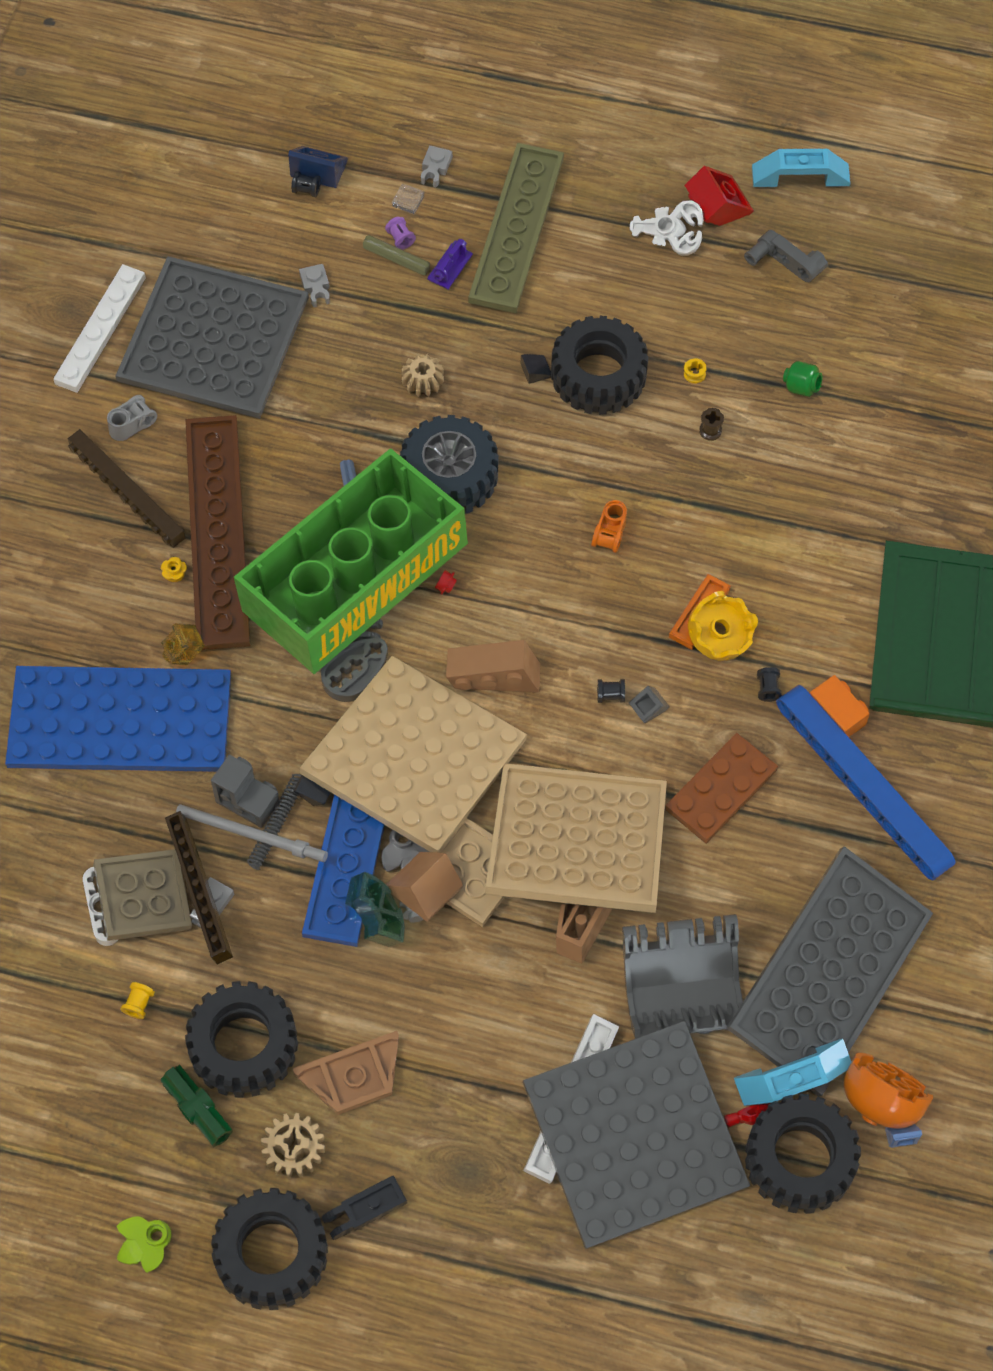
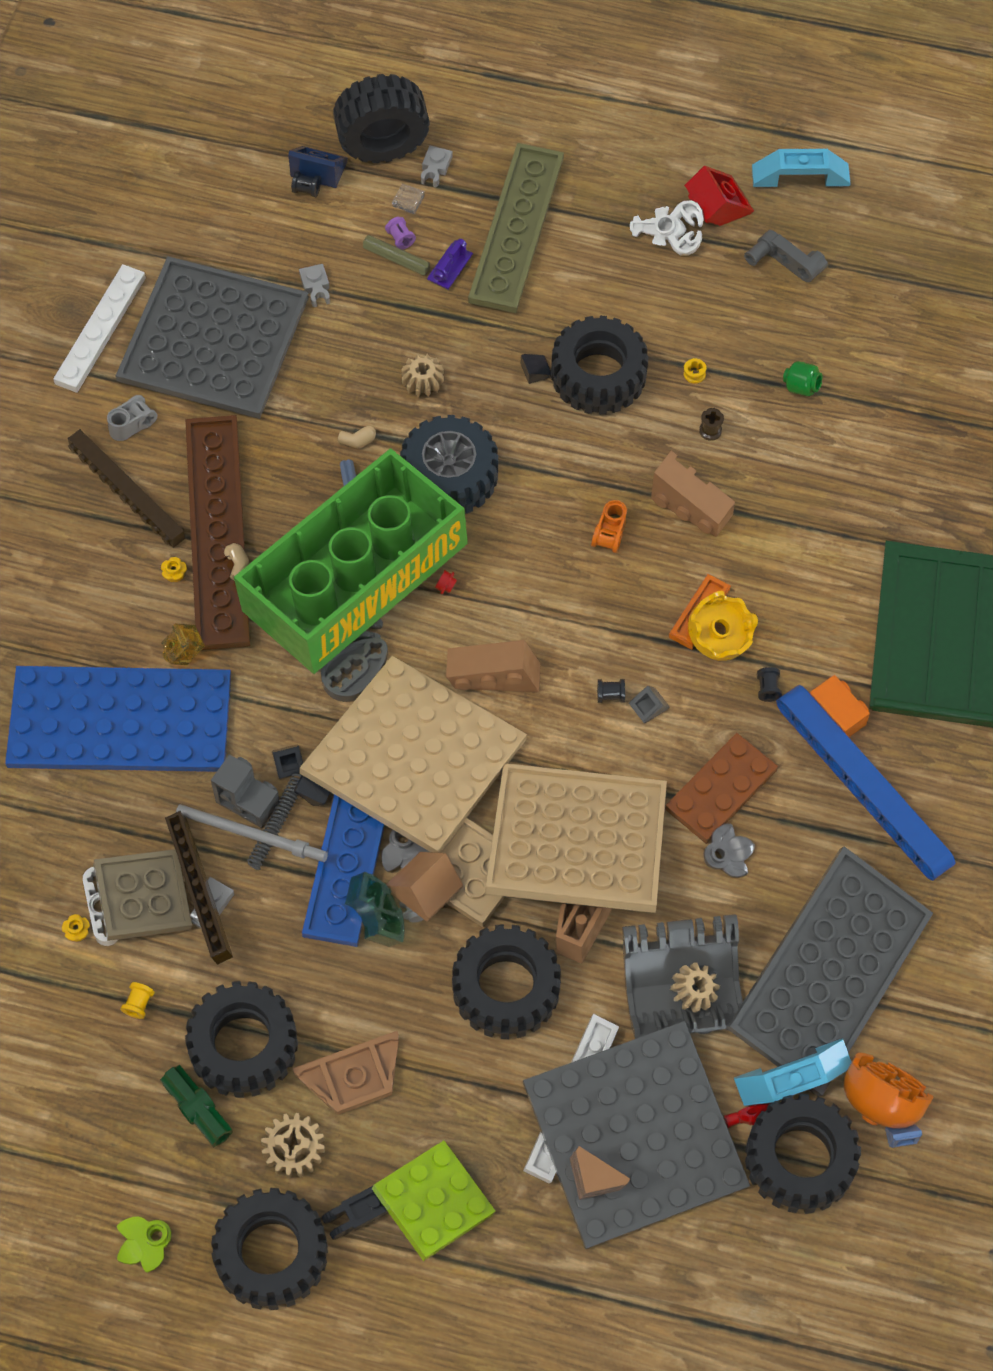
none -> yellow plate [62,914,90,942]
none -> tan arm [224,543,249,580]
none -> black slope [272,744,303,779]
none -> black tyre [333,74,430,163]
none -> tan arm [338,426,376,449]
none -> lime plate [372,1140,496,1261]
none -> black tyre [452,924,561,1039]
none -> medium nougat slope [570,1146,630,1200]
none -> medium nougat wedge [651,451,735,537]
none -> tan gear [670,963,721,1012]
none -> flat silver plate [703,824,755,878]

